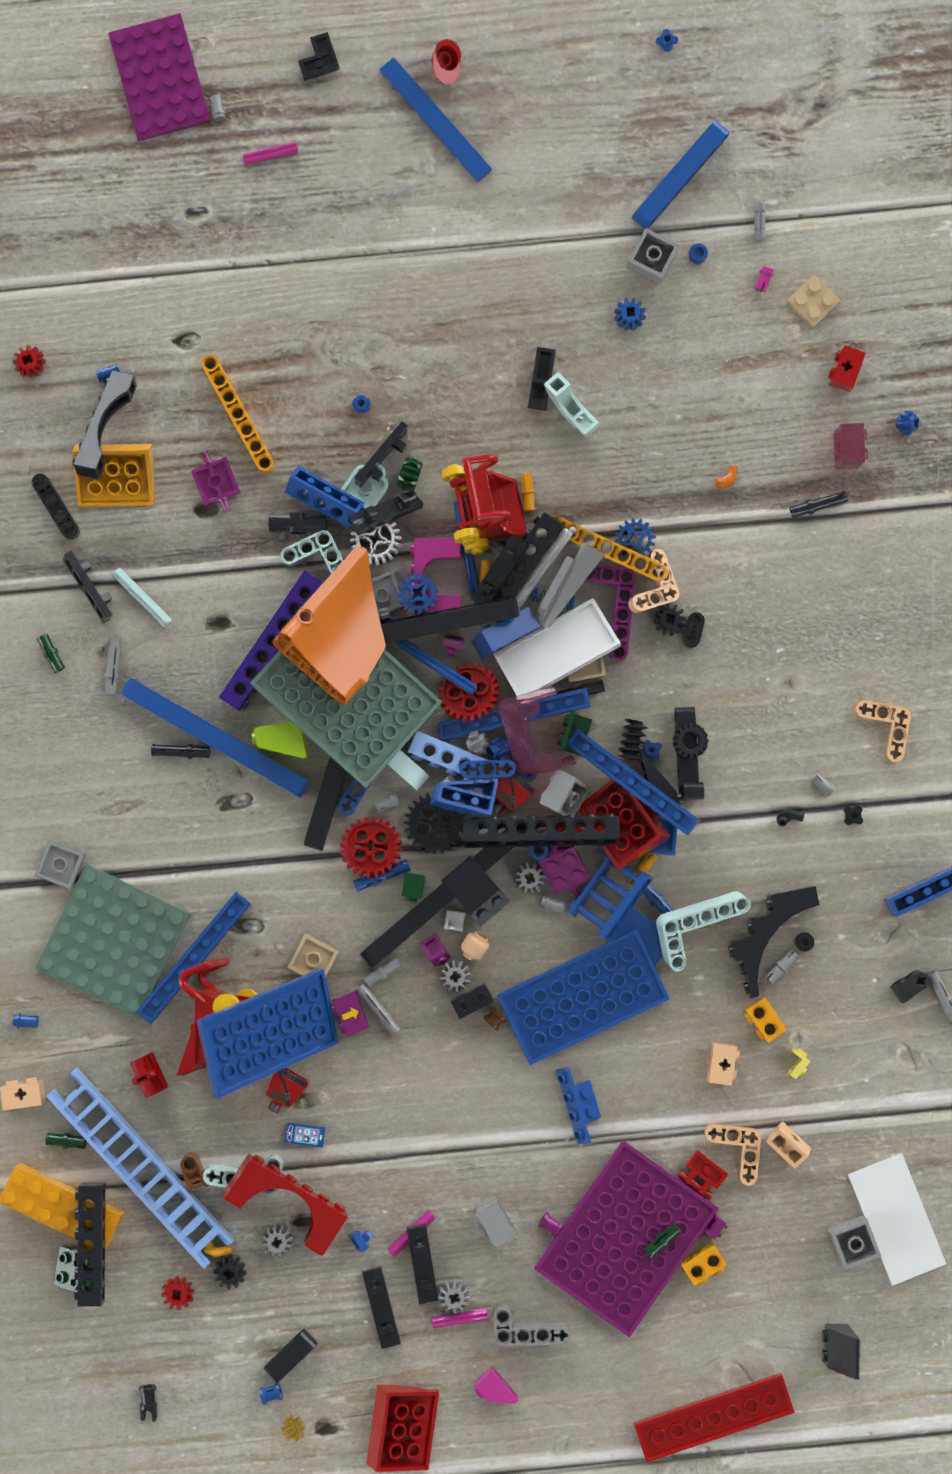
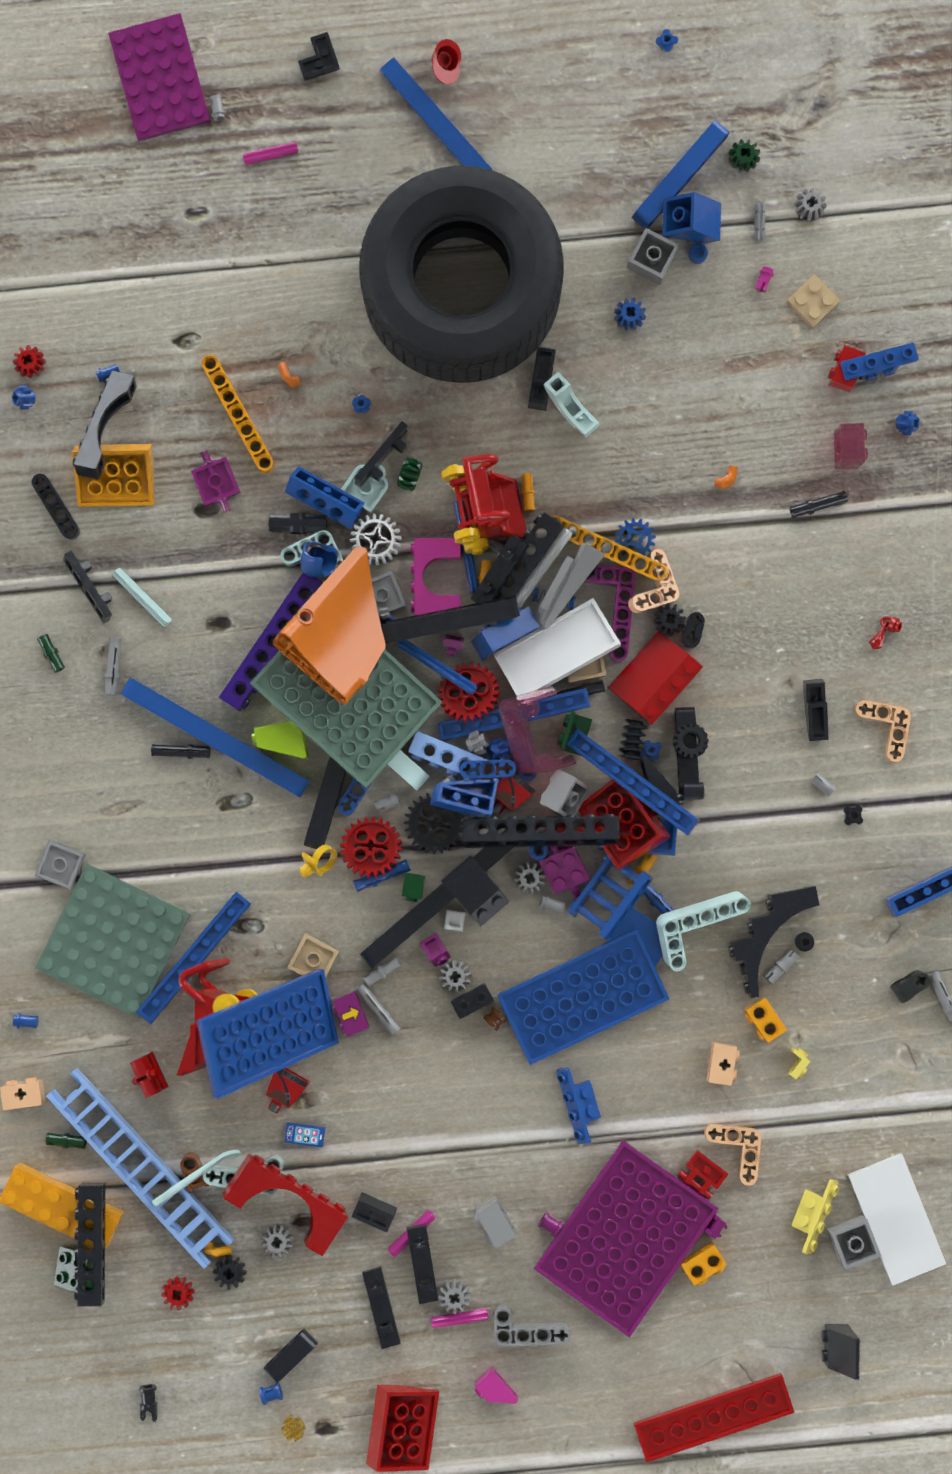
black hinge [348,490,423,535] -> none
blue tile [348,1230,373,1252] -> none
blue gear [397,572,439,615] -> none
light nougat head [461,931,489,961] -> none
dark green pin [644,1223,681,1258] -> none
light nougat brick [766,1121,811,1169] -> none
black arm [776,809,805,827] -> none
none -> blue gear [12,385,36,410]
none -> light aqua piece [152,1150,241,1207]
none -> orange arm [278,362,301,388]
none -> yellow piece [299,845,337,878]
none -> blue piece [301,542,337,578]
none -> black hinge [351,1192,397,1233]
none -> black tyre [359,166,564,383]
none -> red slope [608,631,703,726]
none -> blue slope [662,192,721,244]
none -> dark green gear [728,139,761,172]
none -> light yellow bracket [791,1179,839,1254]
none -> light grey gear [794,188,827,222]
none -> black slope [803,679,829,741]
none -> blue bracket [840,342,919,381]
none -> red piece [869,616,903,649]

